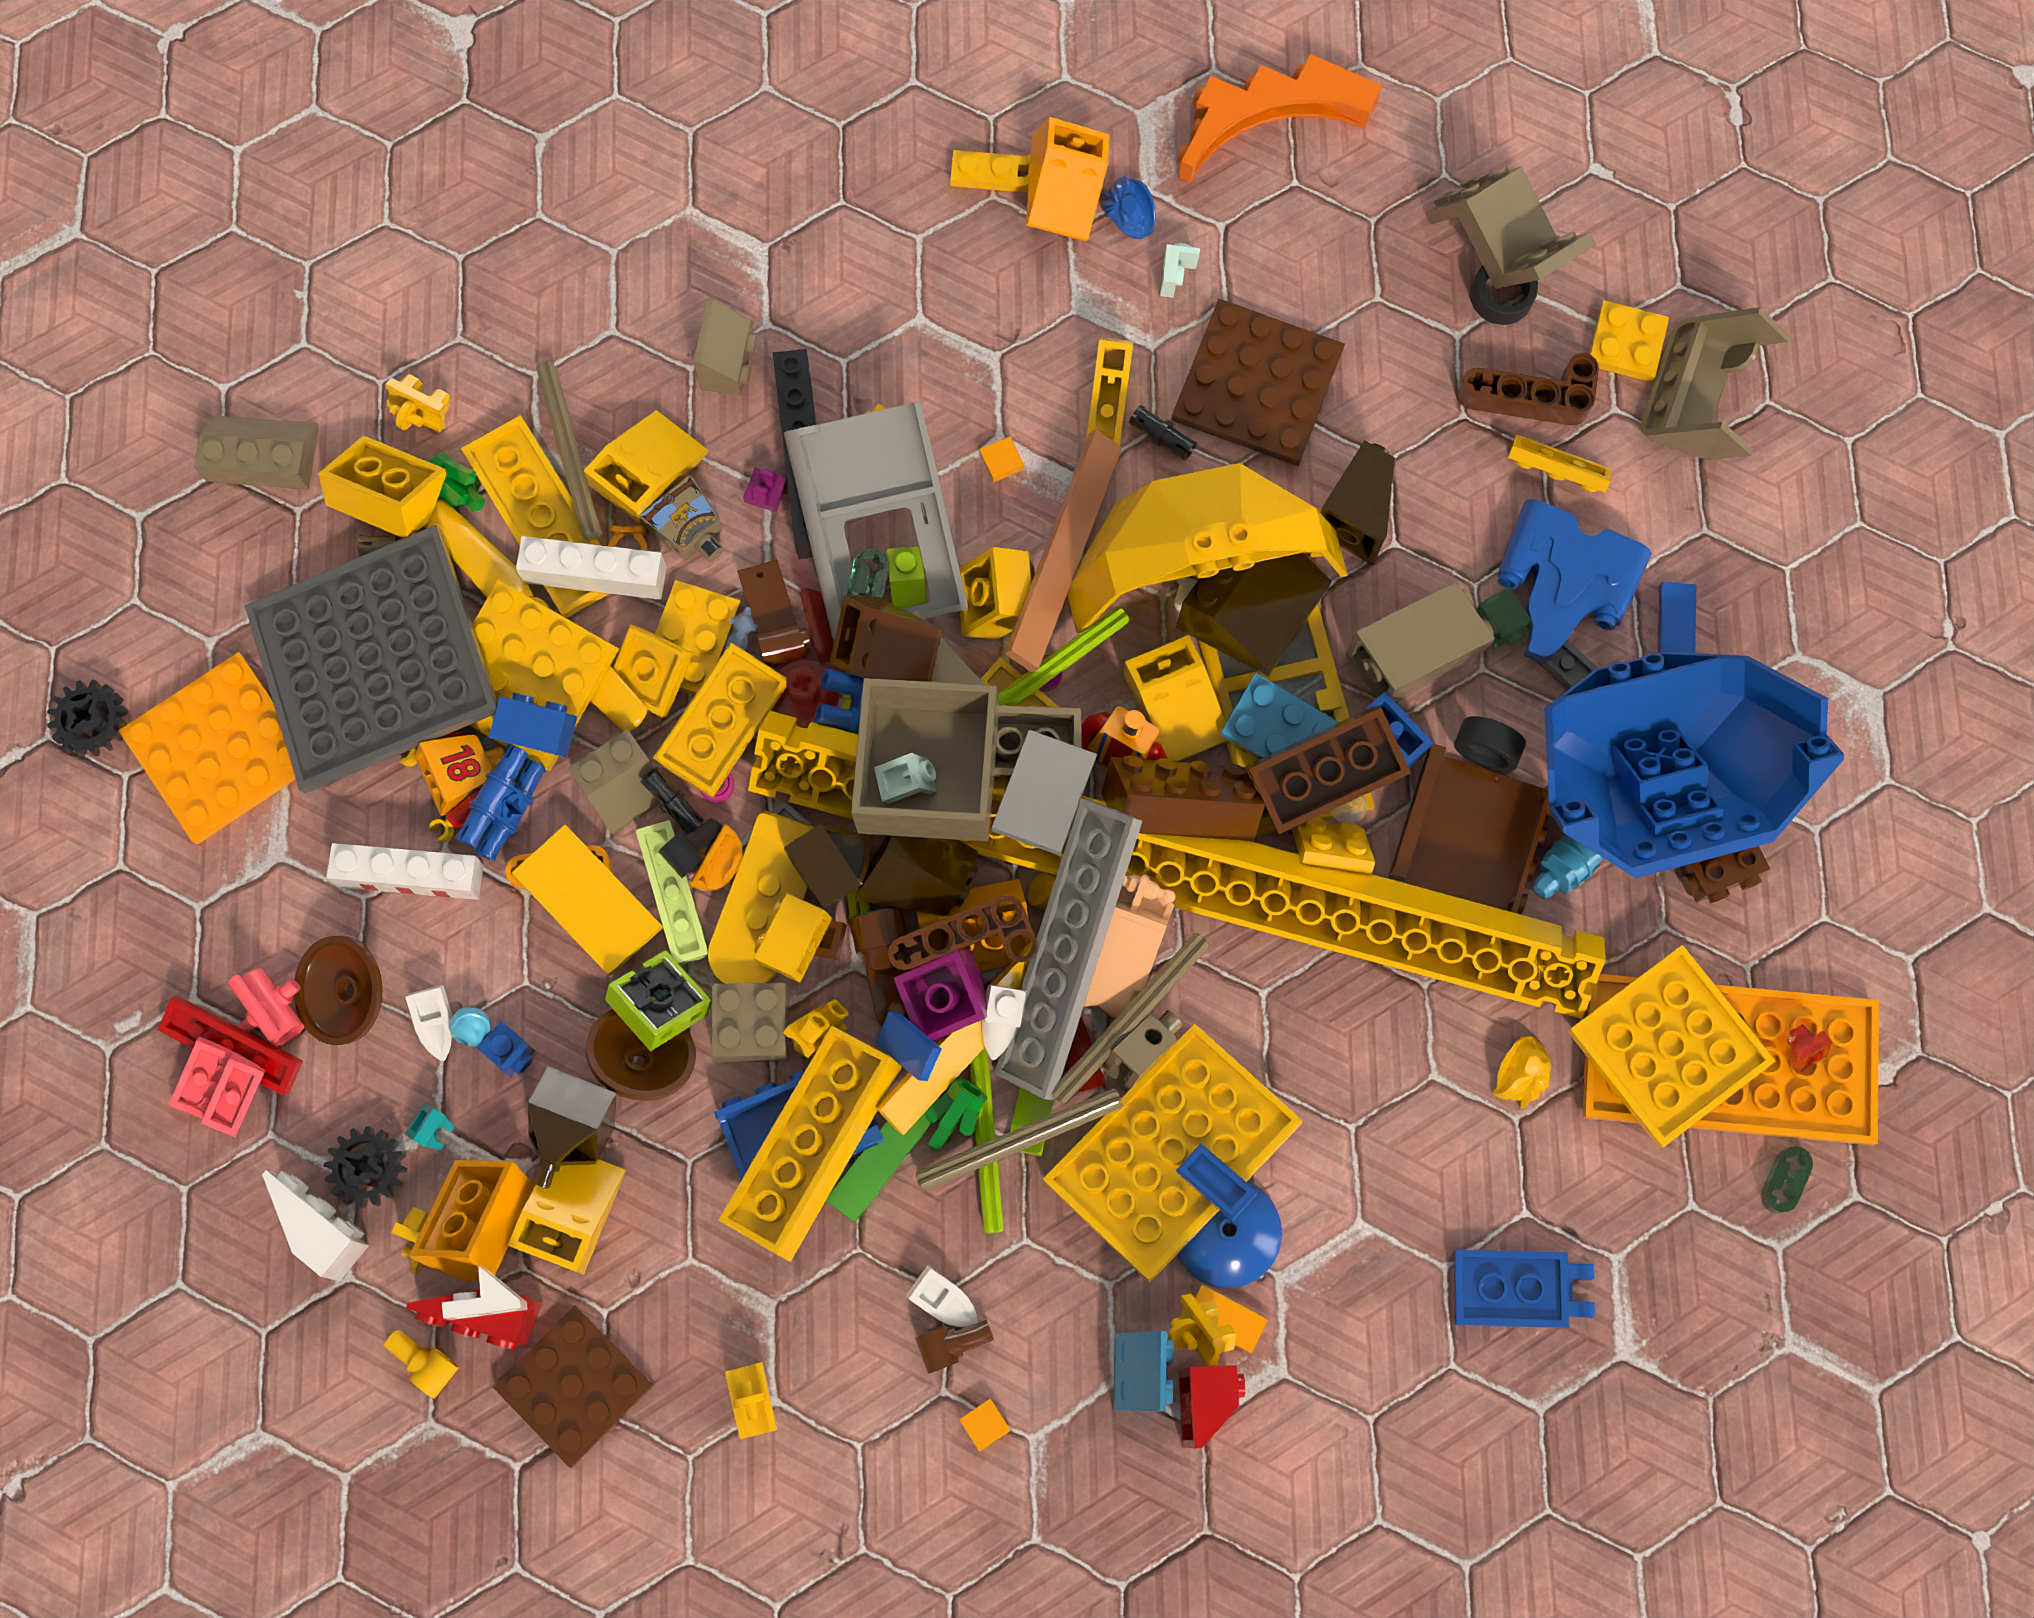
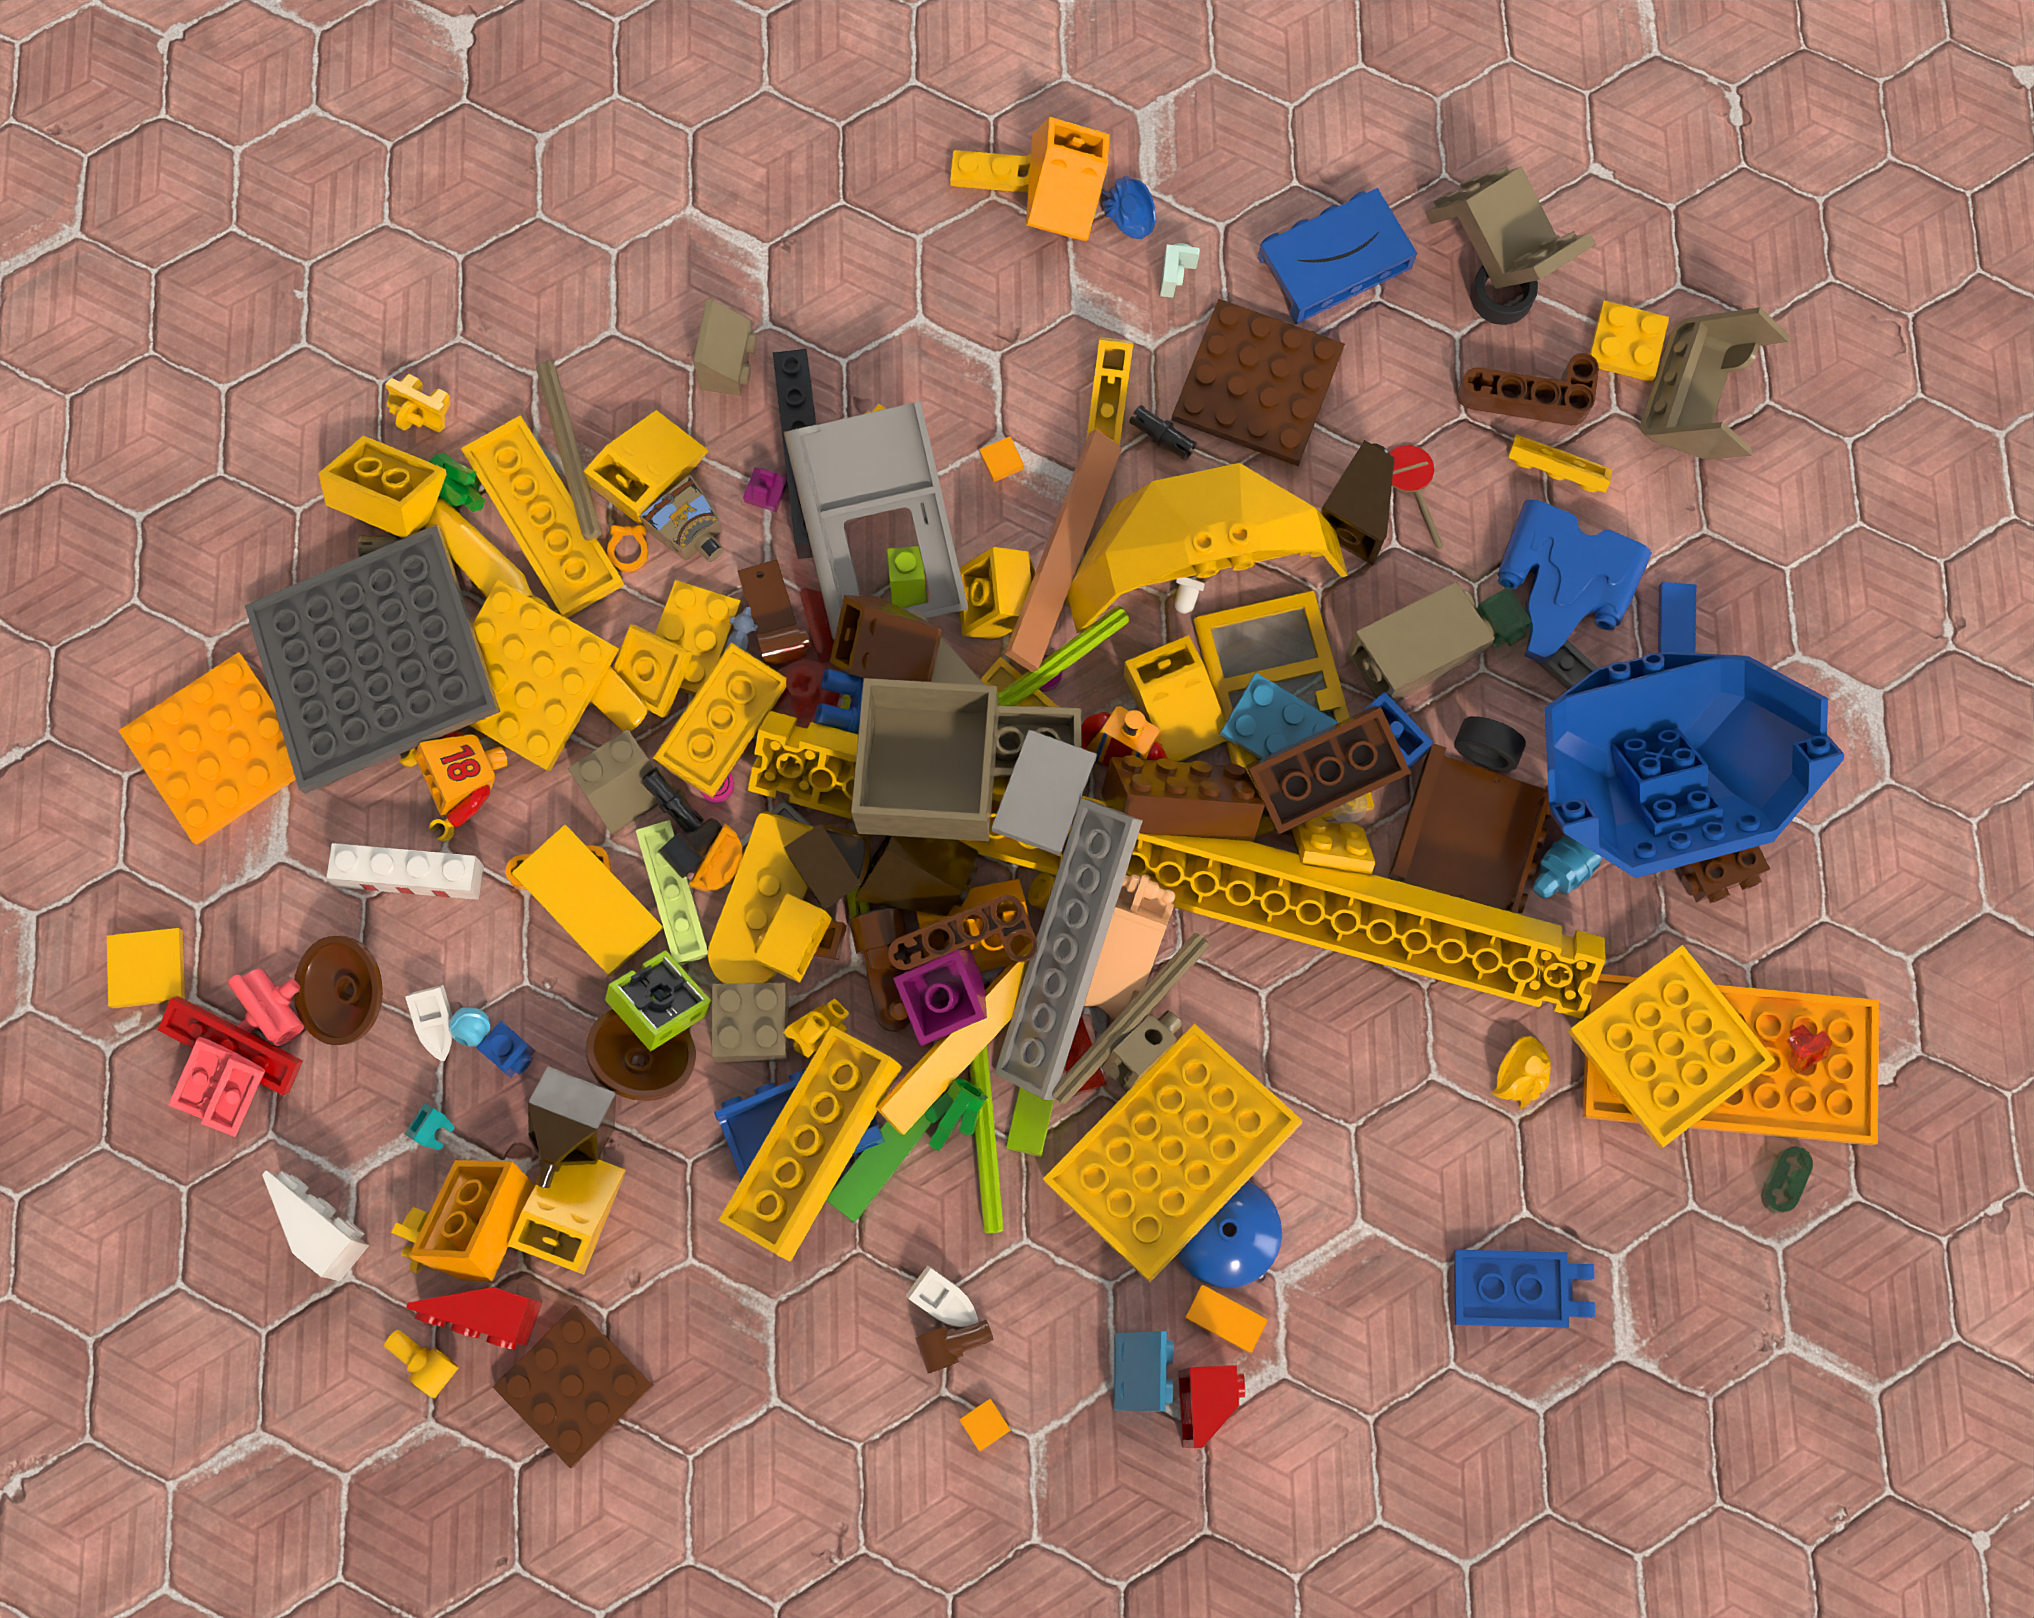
black gear [47,680,129,757] -> none
dark tan slope [194,416,319,490] -> none
black gear [323,1126,408,1208] -> none
white slope [442,1267,528,1320] -> none
blue pin [455,744,546,862] -> none
blue brick [489,692,578,758] -> none
white brick [516,536,667,600] -> none
yellow hips [725,1362,778,1439] -> none
clear green beam [847,549,889,599] -> none
light aqua bracket [874,753,936,804] -> none
blue tile [875,1011,942,1081] -> none
dark tan axle [916,1089,1123,1191] -> none
white plate [981,985,1026,1060] -> none
yellow hips [1168,1293,1236,1366] -> none
orange arch [1176,54,1382,183] -> none
dark brown slope [1176,553,1332,676] -> none
blue tile [1176,1143,1257,1222] -> none
none -> yellow tile [106,928,185,1009]
none -> blue panel [1257,188,1417,324]
none -> red piece [1389,445,1443,549]

